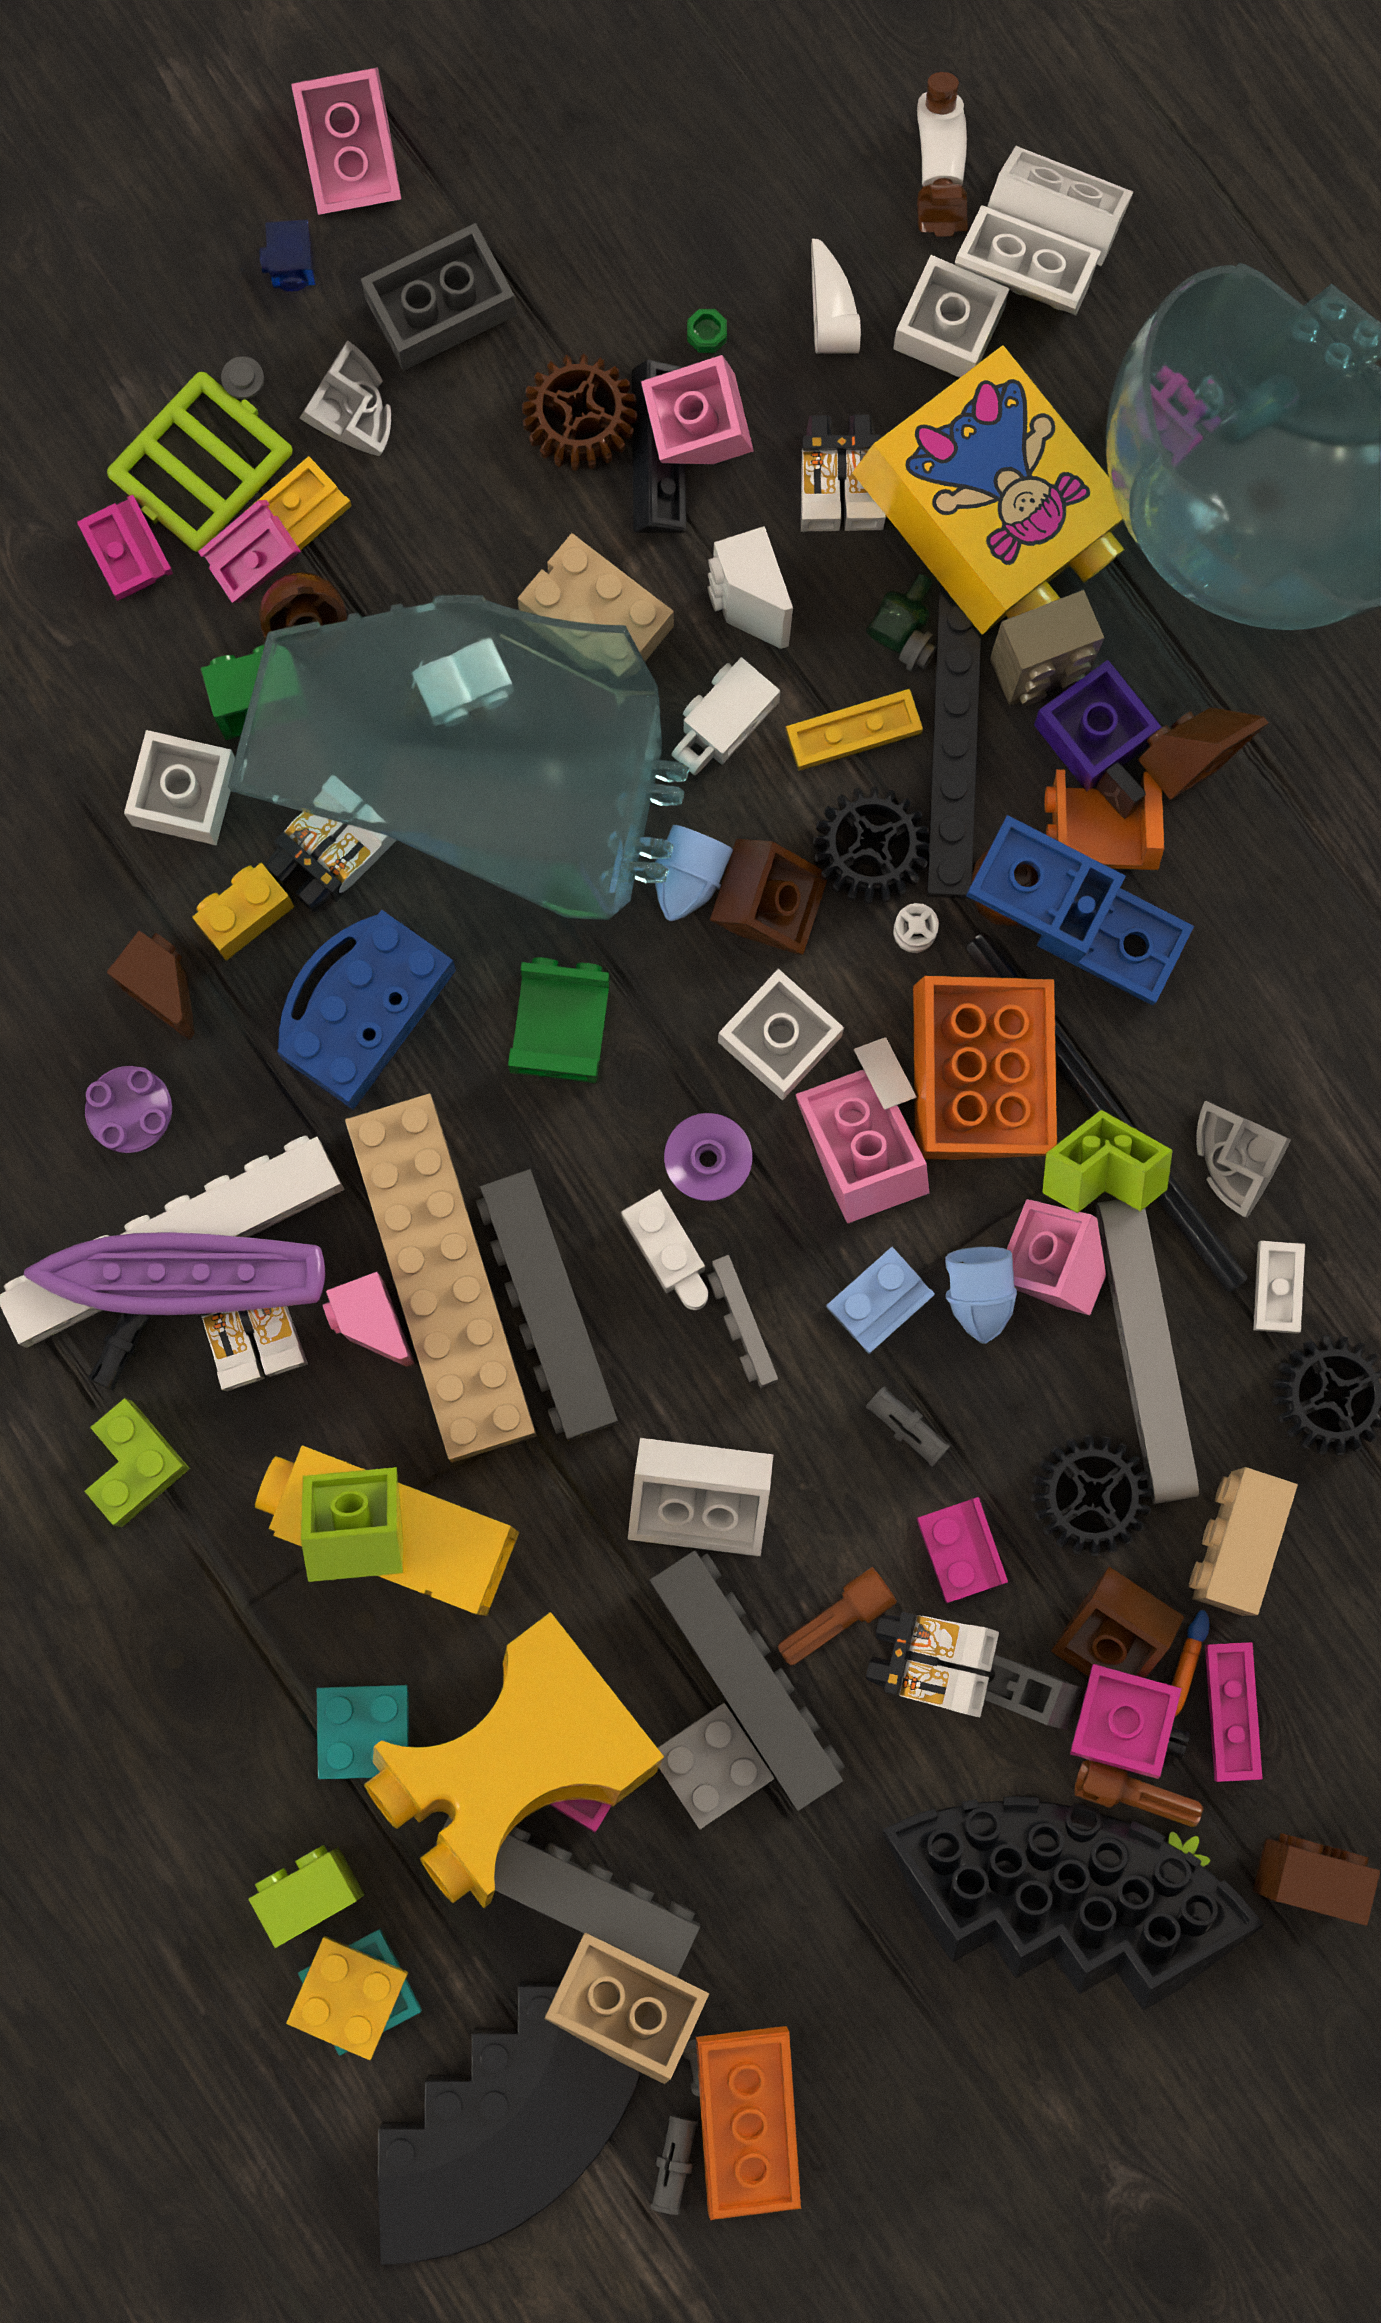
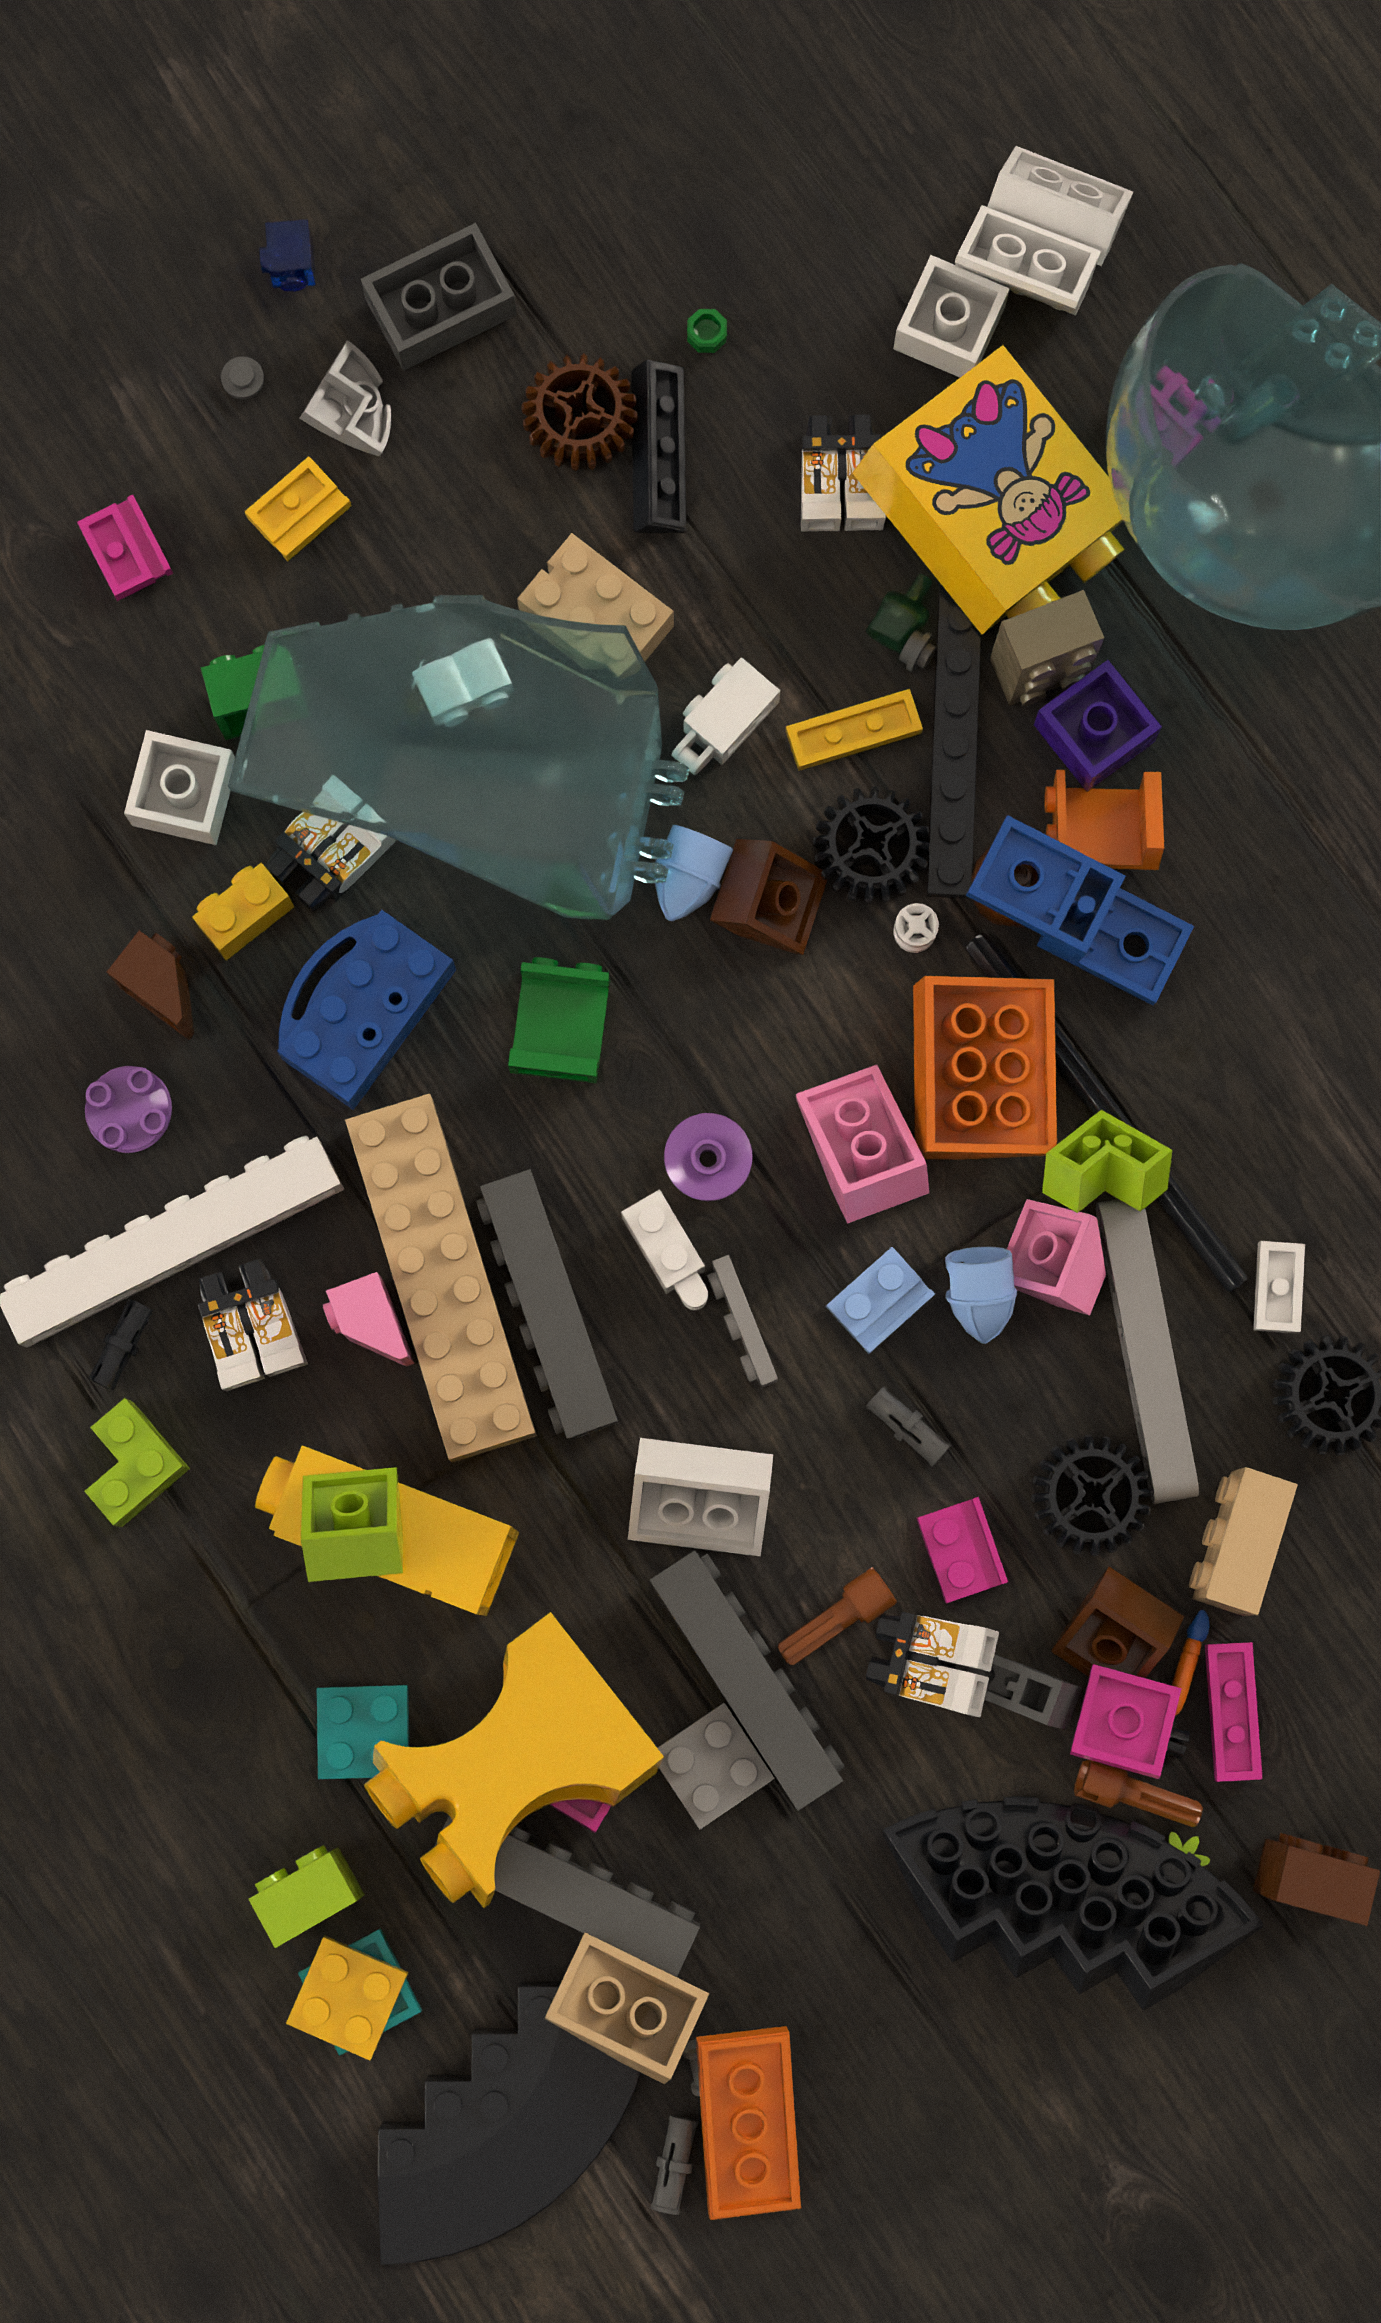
medium lavender piece [24,1232,325,1315] -> none
lime bar [107,372,293,552] -> none
dark pink plate [198,500,301,603] -> none
reddish brown cylinder [259,572,347,660] -> none
bright pink slope [291,67,402,215] -> none
bright pink slope [641,355,753,464] -> none
white slope [707,526,793,649] -> none
white brick [718,969,844,1100] -> none
white piece [811,238,861,354] -> none
white sticker [854,1037,917,1110] -> none
piece [917,72,968,237] -> none
black tile [1096,762,1146,819] -> none
reddish brown slope [1138,707,1269,800] -> none
light grey brick [1197,1101,1291,1218] -> none

